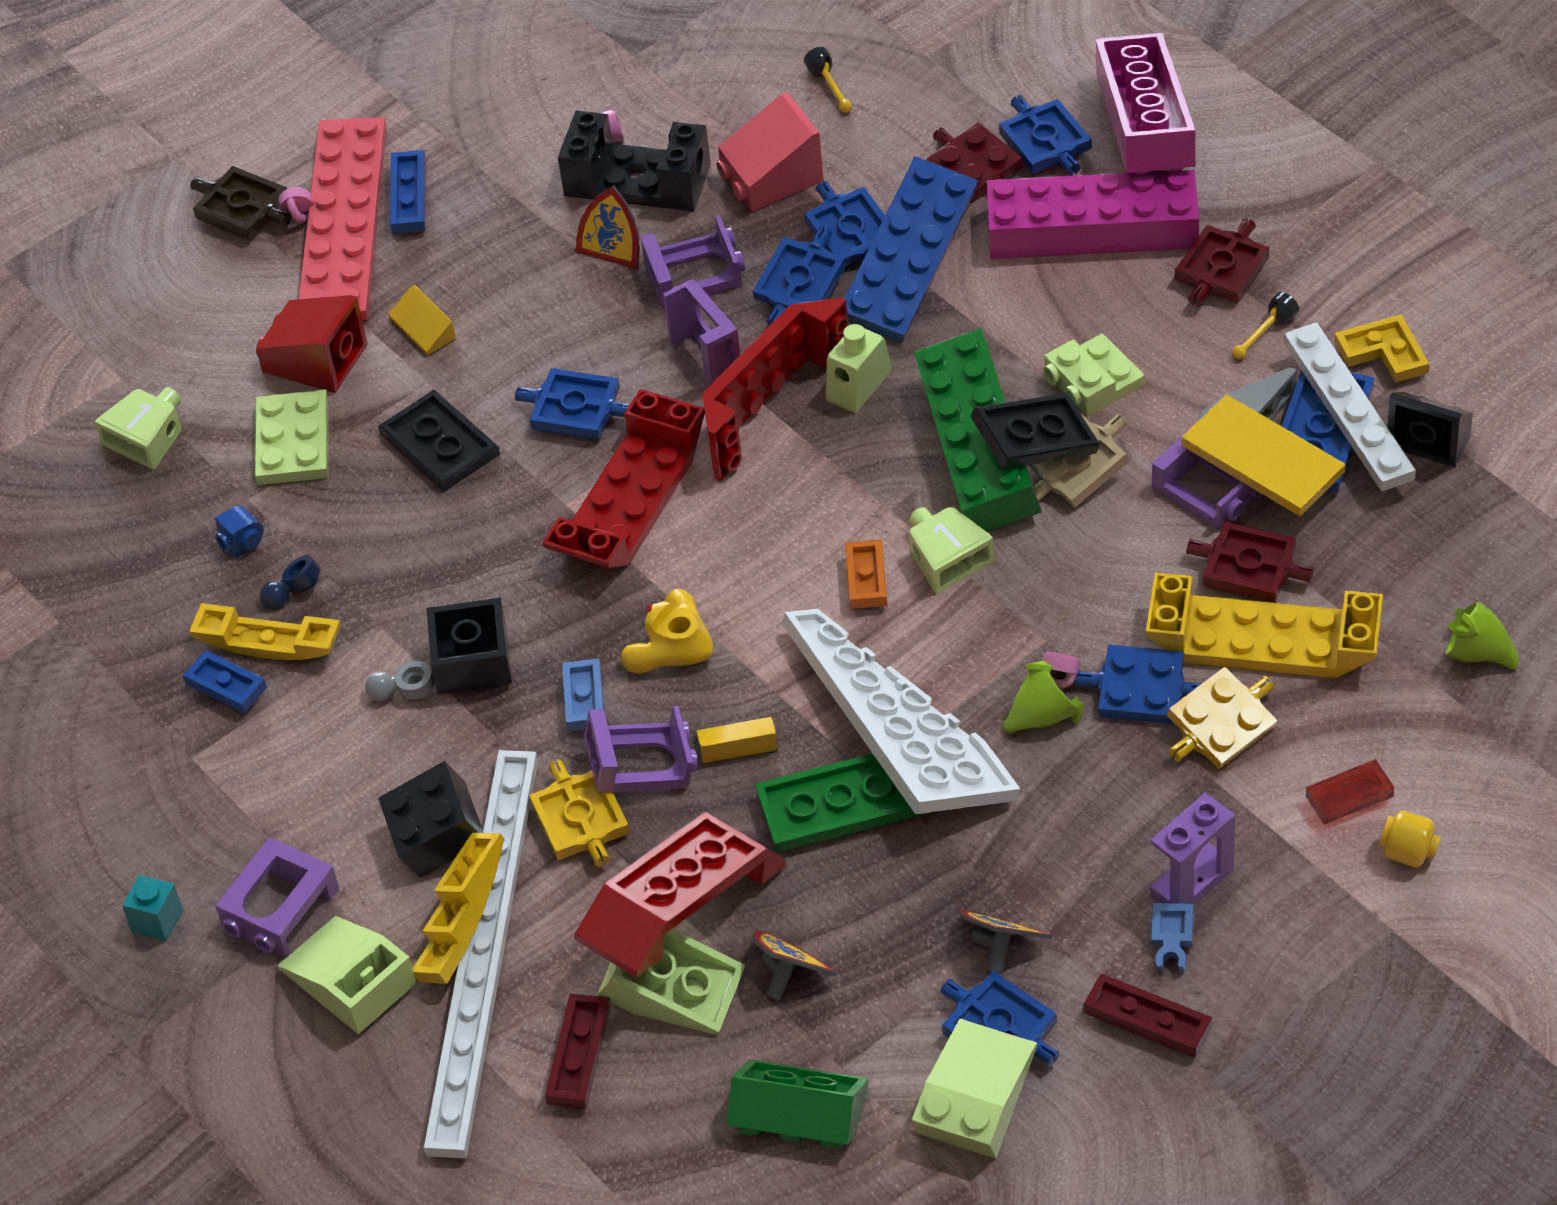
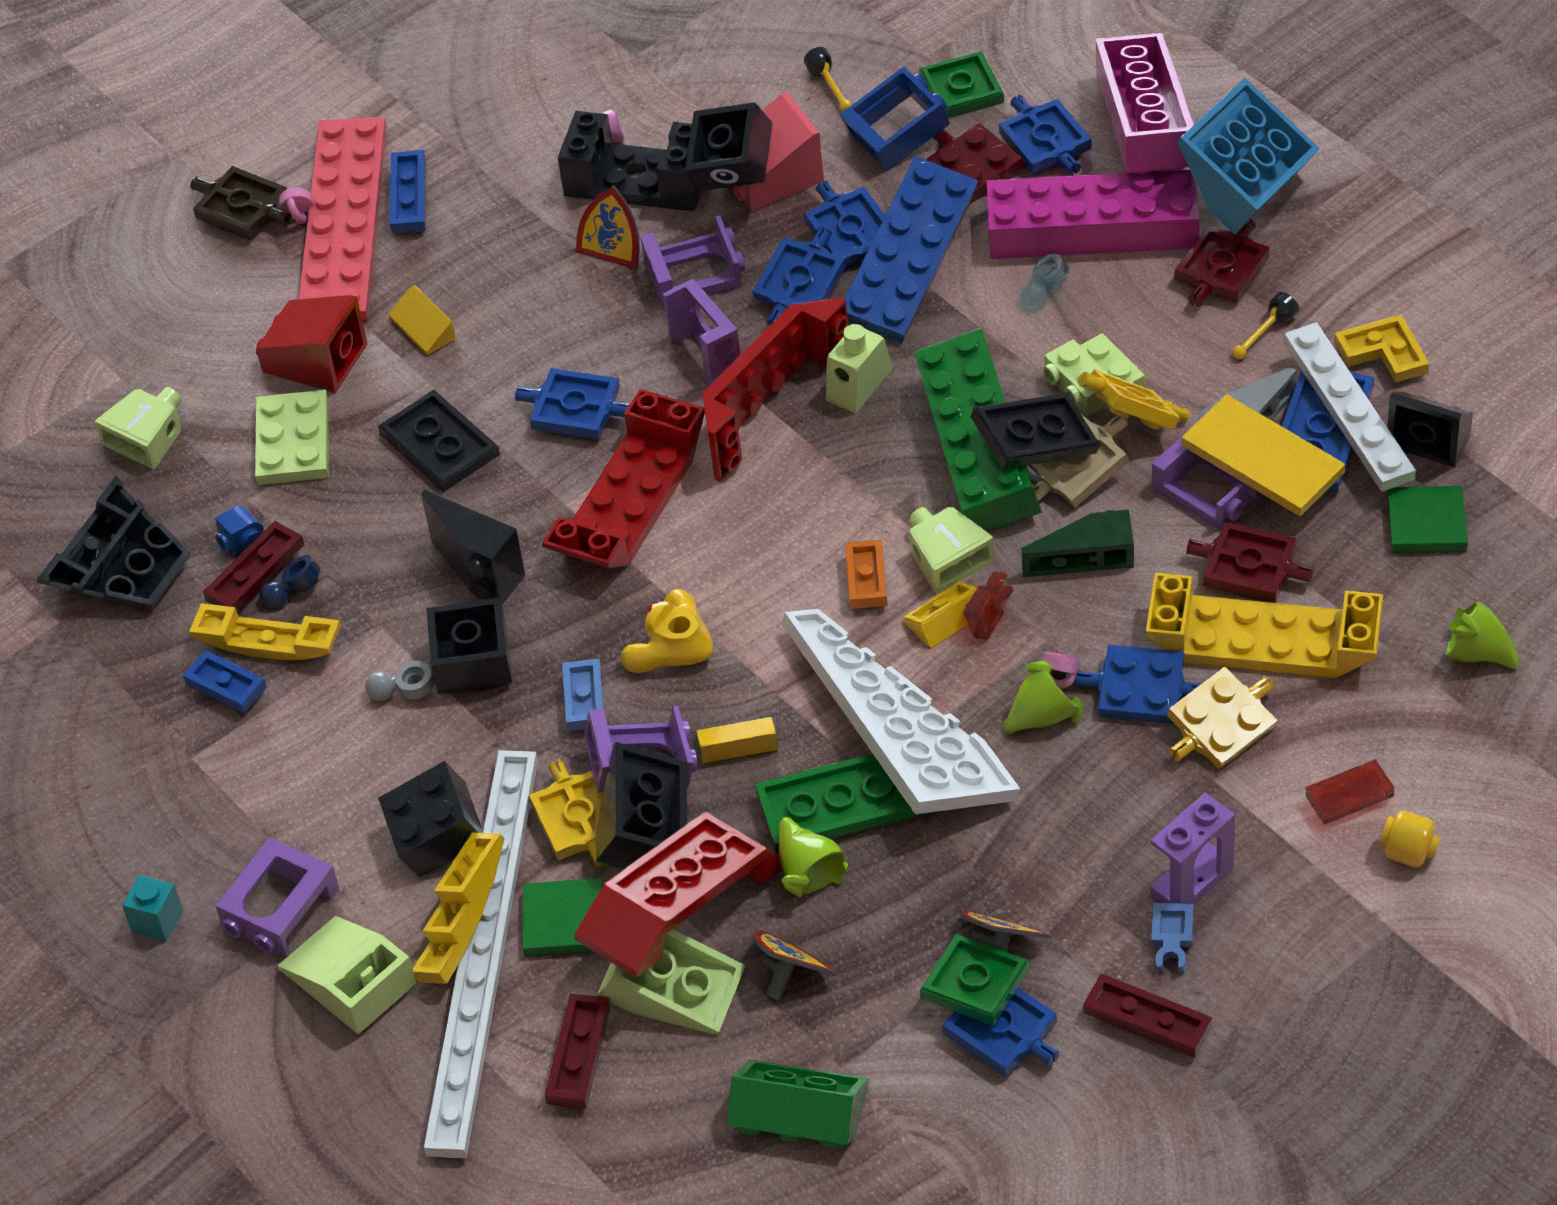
yellowish green slope [912,1019,1037,1159] -> none
none -> black wedge [37,476,190,609]
none -> dark red plate [203,521,304,611]
none -> black slope [421,489,526,605]
none -> green tile [523,878,603,956]
none -> black slope [596,742,687,869]
none -> black brick [685,102,773,191]
none -> lime hat [779,817,848,897]
none -> blue window [840,67,950,172]
none -> yellow slope [902,581,988,648]
none -> green tile [919,51,1004,118]
none -> green tile [920,934,1029,1026]
none -> clear red plate [963,571,1014,640]
none -> clear light blue plate [1019,254,1070,312]
none -> dark green slope [1021,509,1134,577]
none -> yellow plate [1079,369,1190,430]
none -> dark azure slope [1177,78,1320,234]
none -> green tile [1387,486,1468,552]

